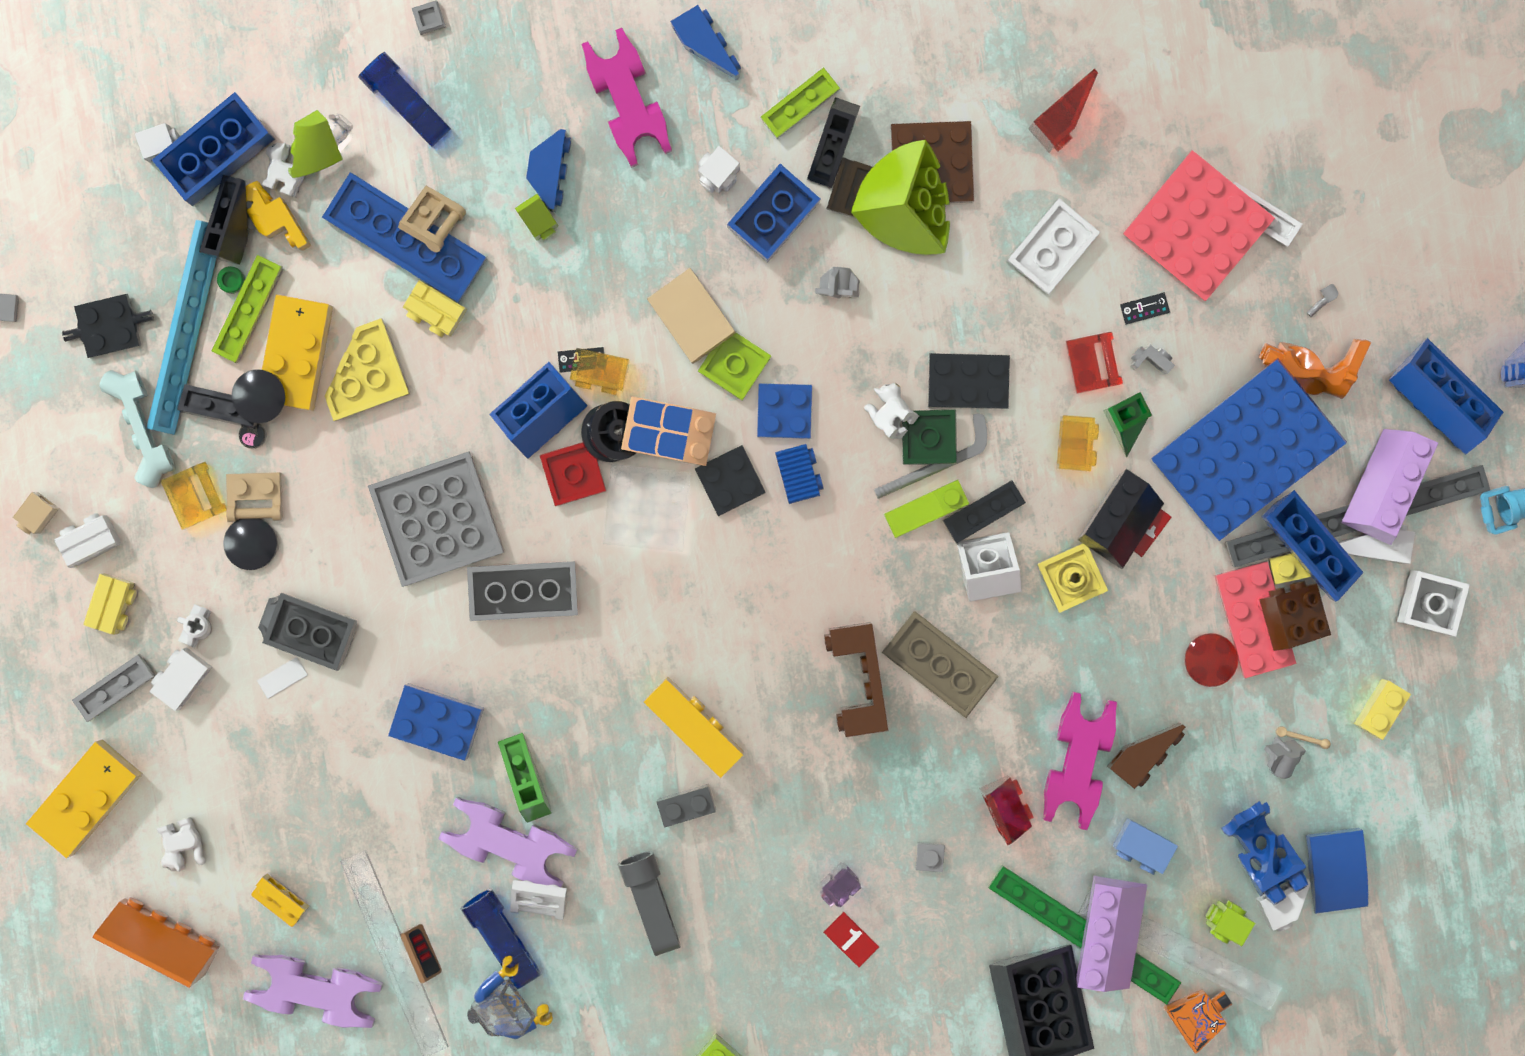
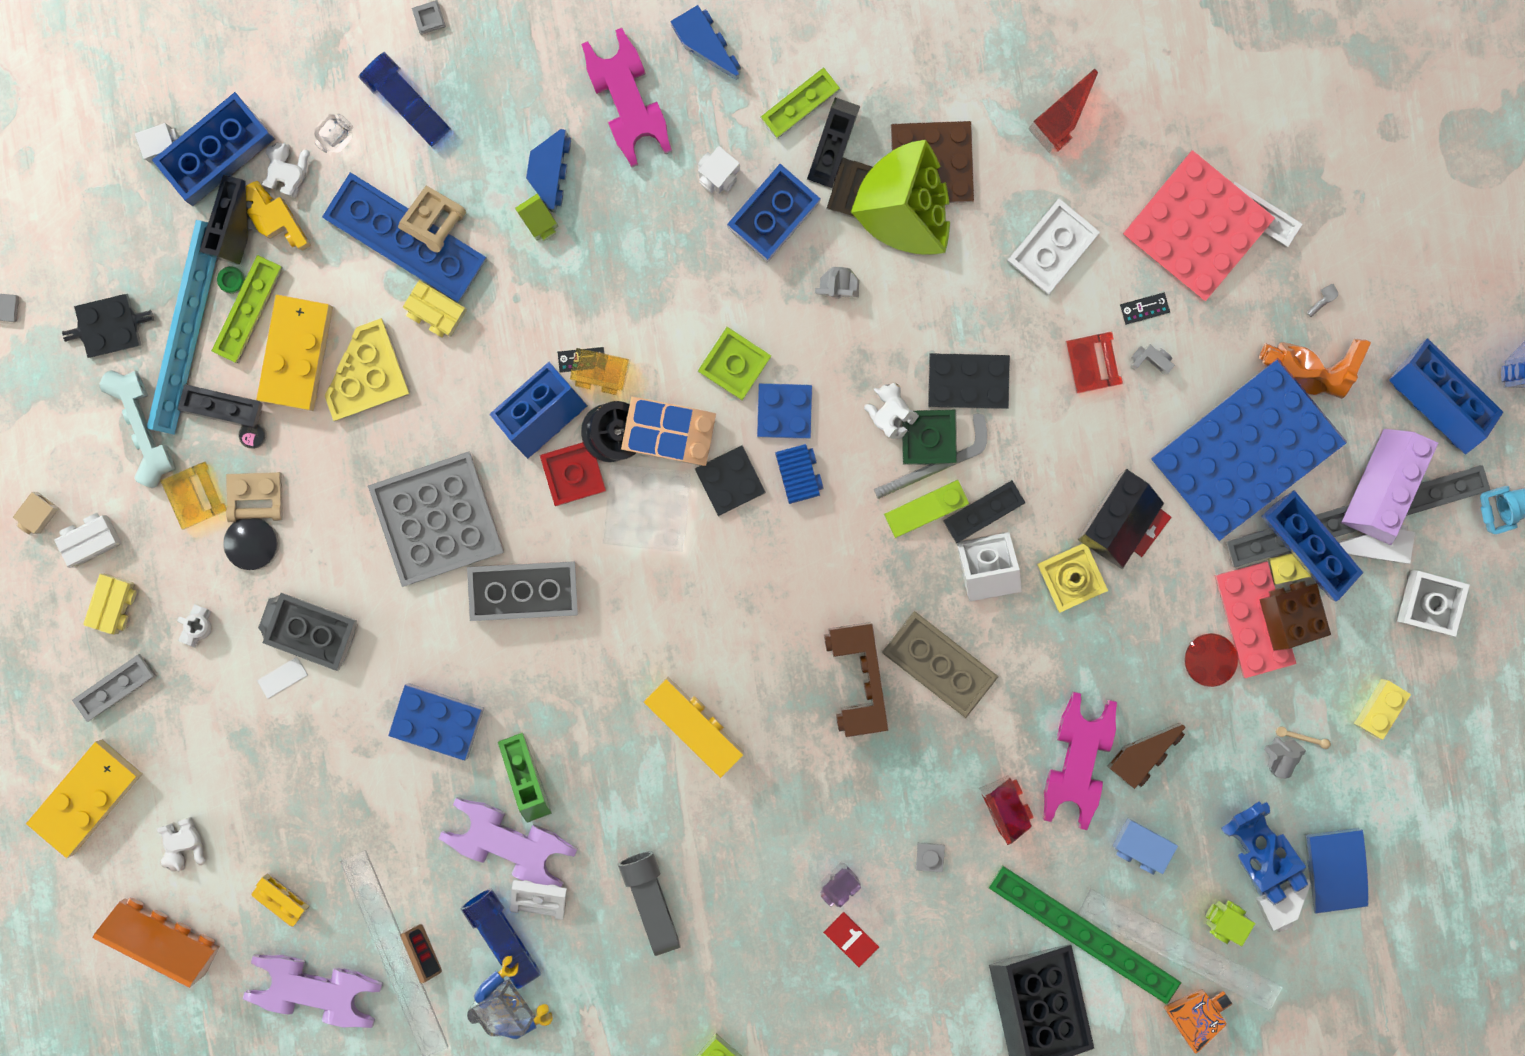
white brick [150,648,212,711] -> none
black dish [232,369,285,423] -> none
lime slope [288,110,343,178] -> none
tan tile [647,268,736,364] -> none
dark grey brick [657,784,716,828] -> none
clear yellow brick [1056,415,1099,472] -> none
lavender slope [1076,876,1147,992] -> none
green slope [1103,392,1152,458] -> none

